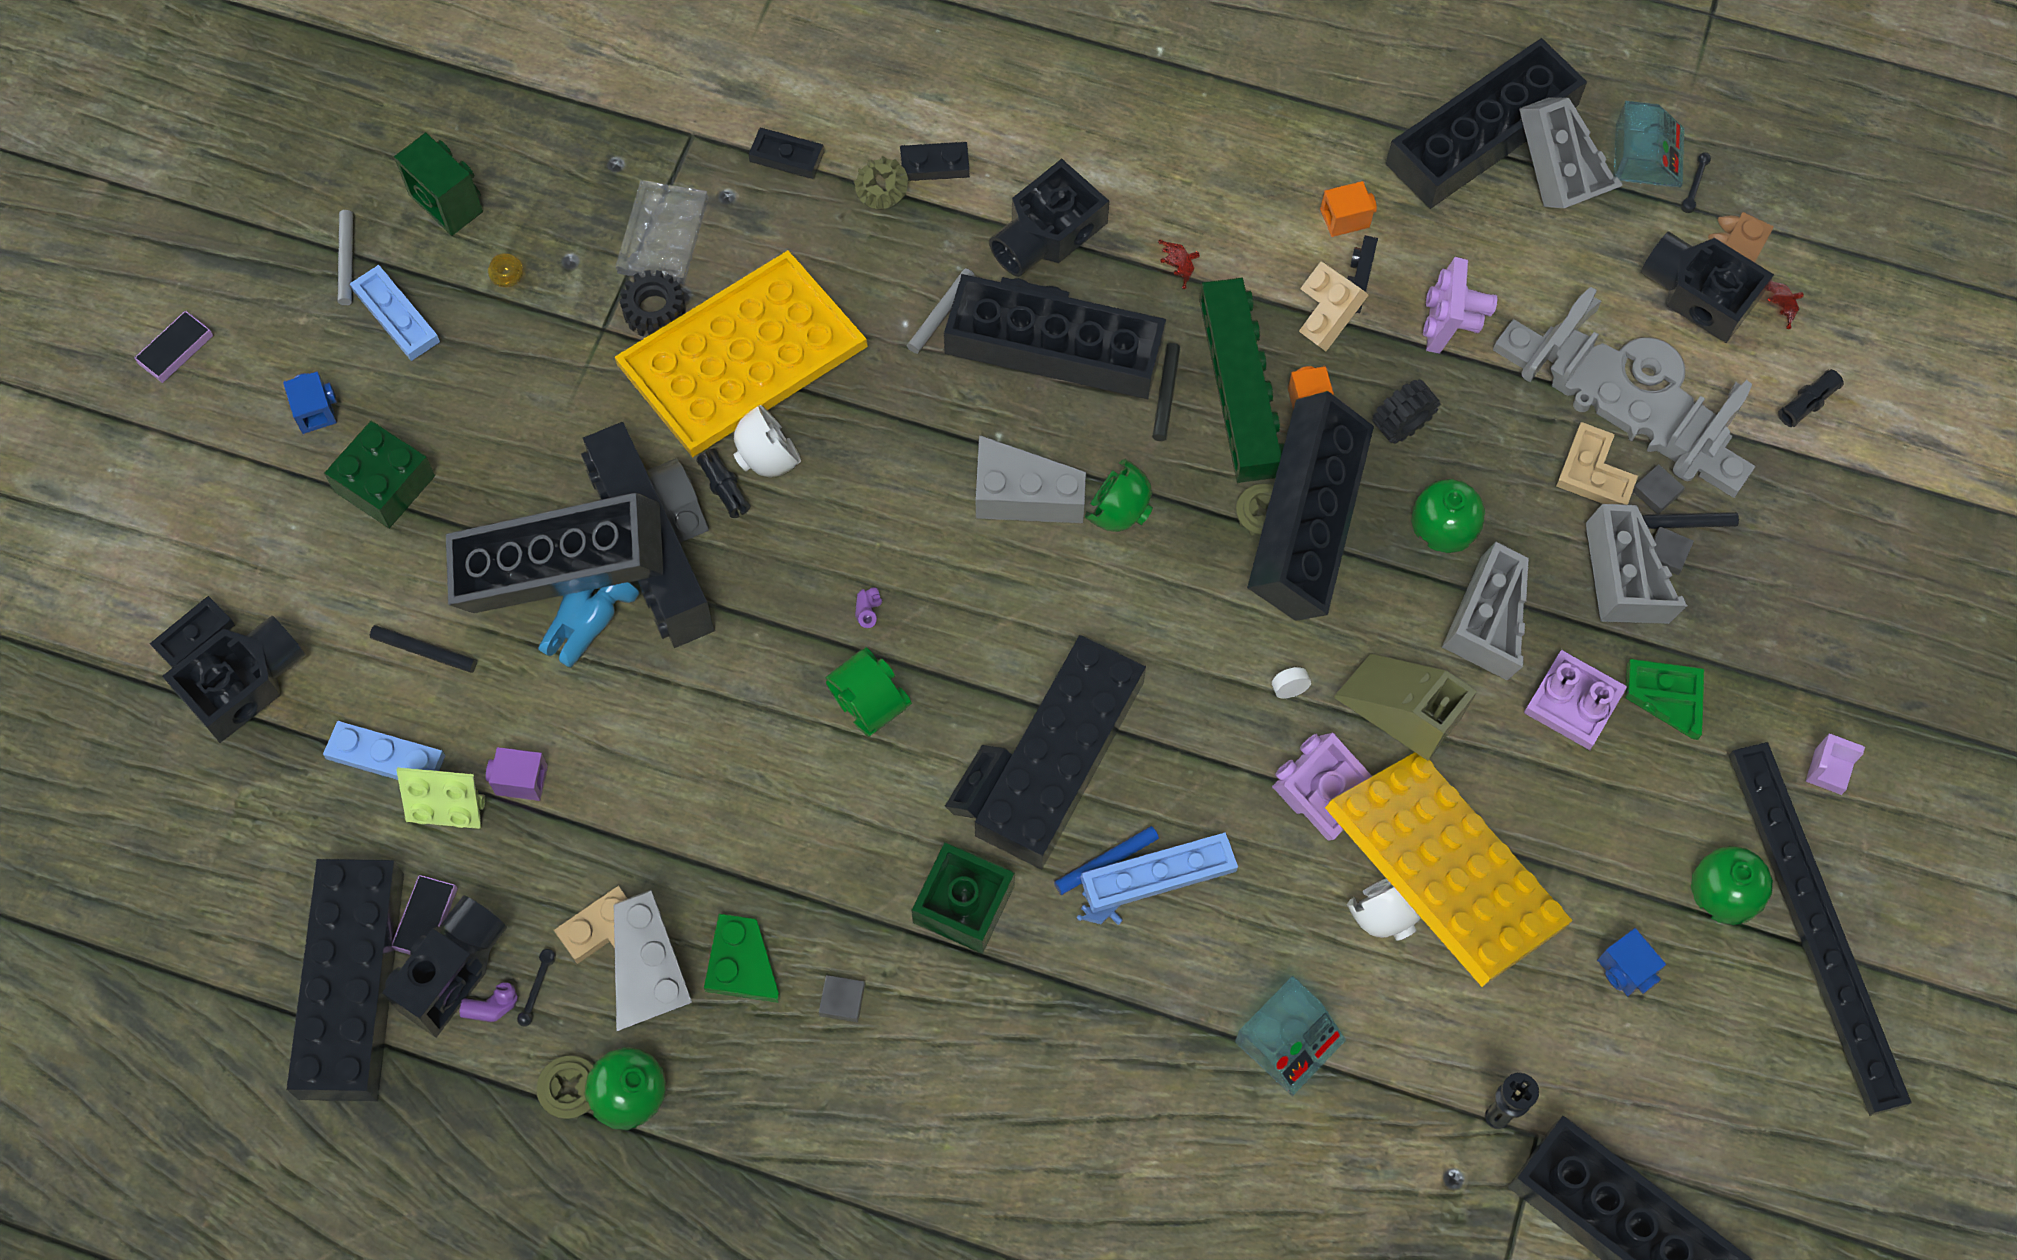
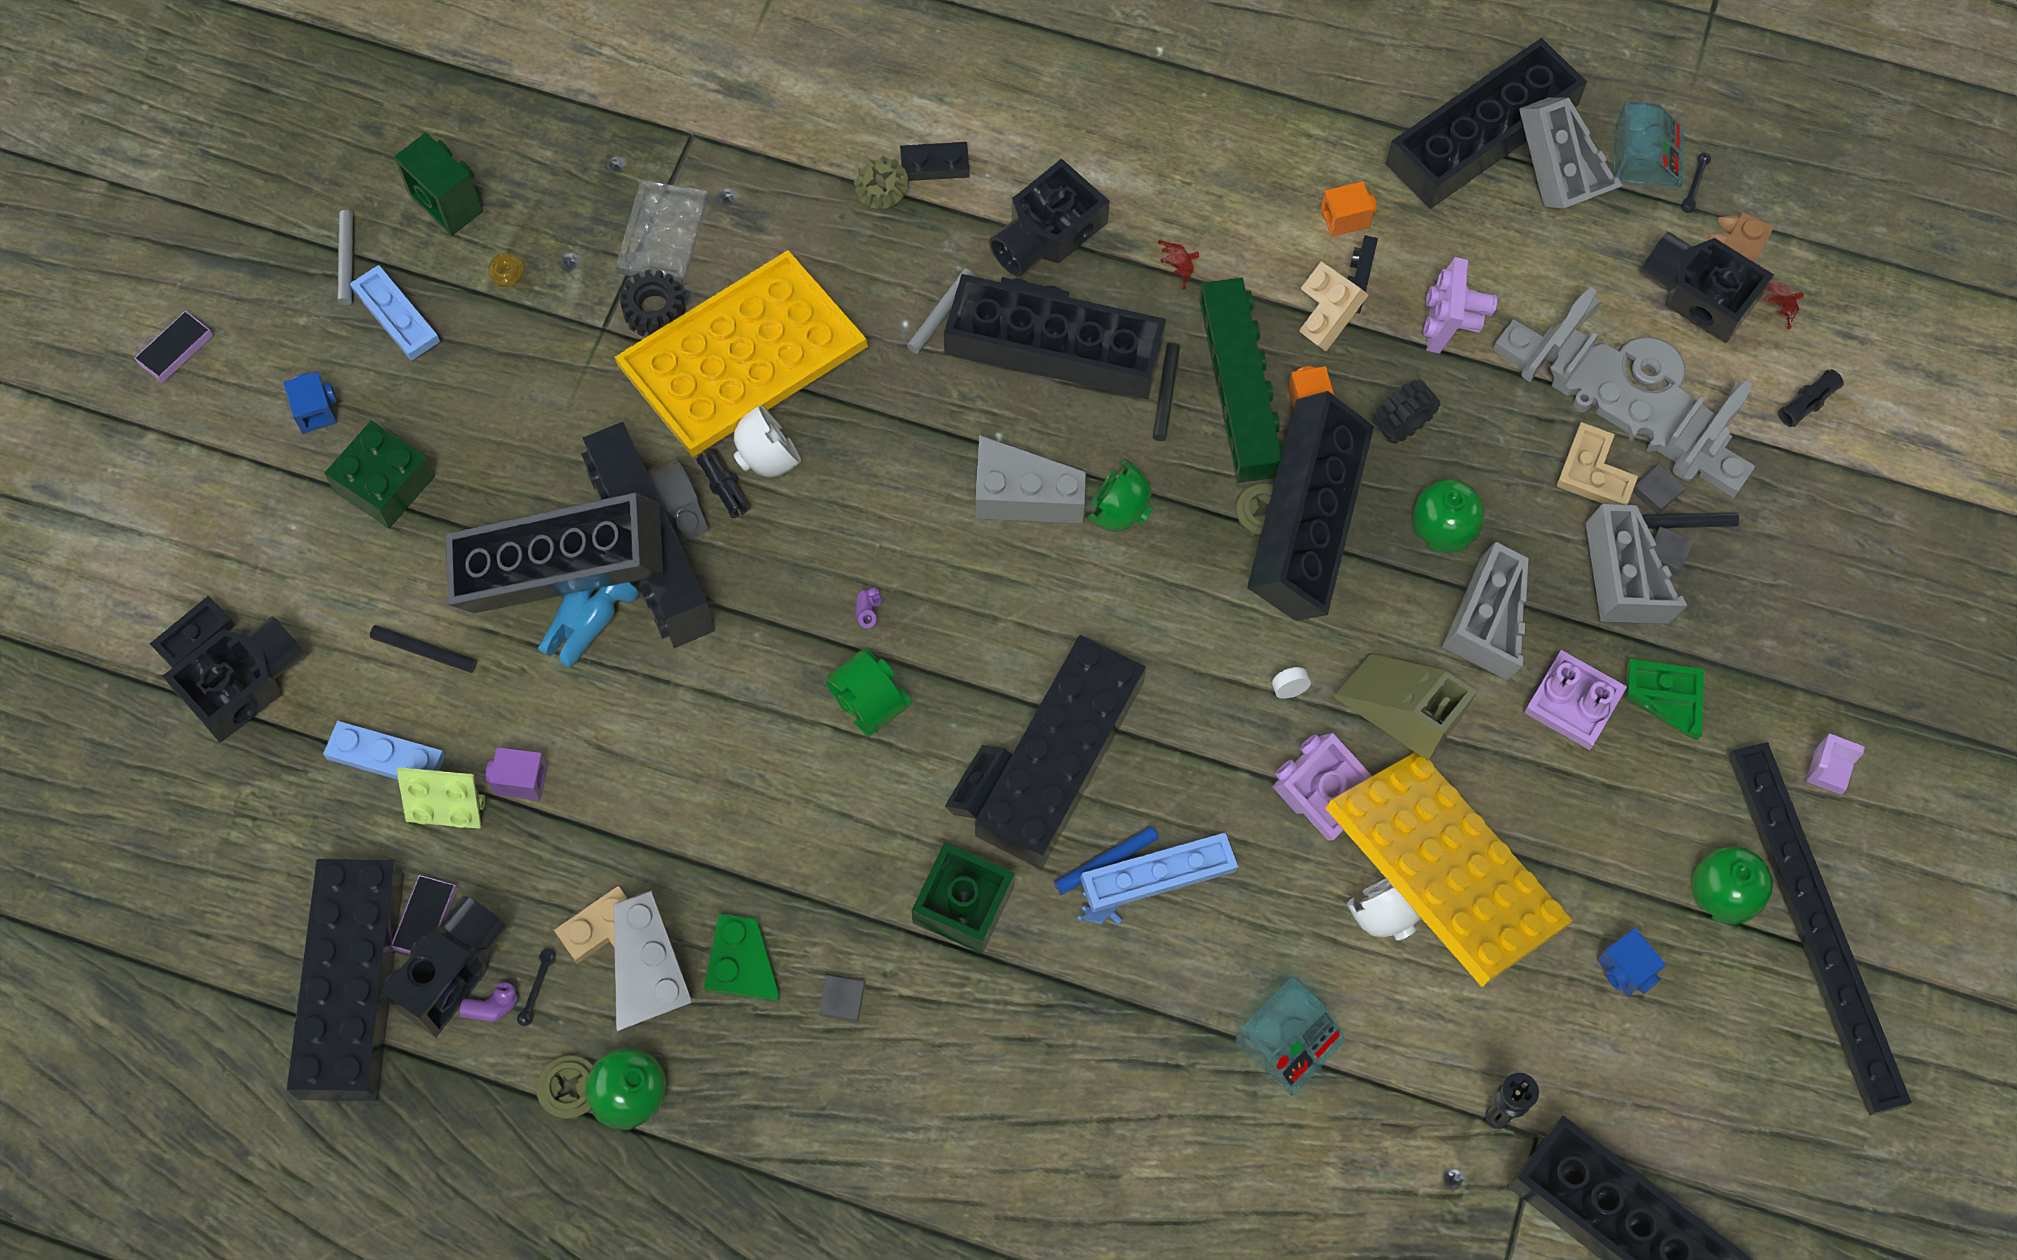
black plate [748,127,824,179] -> none

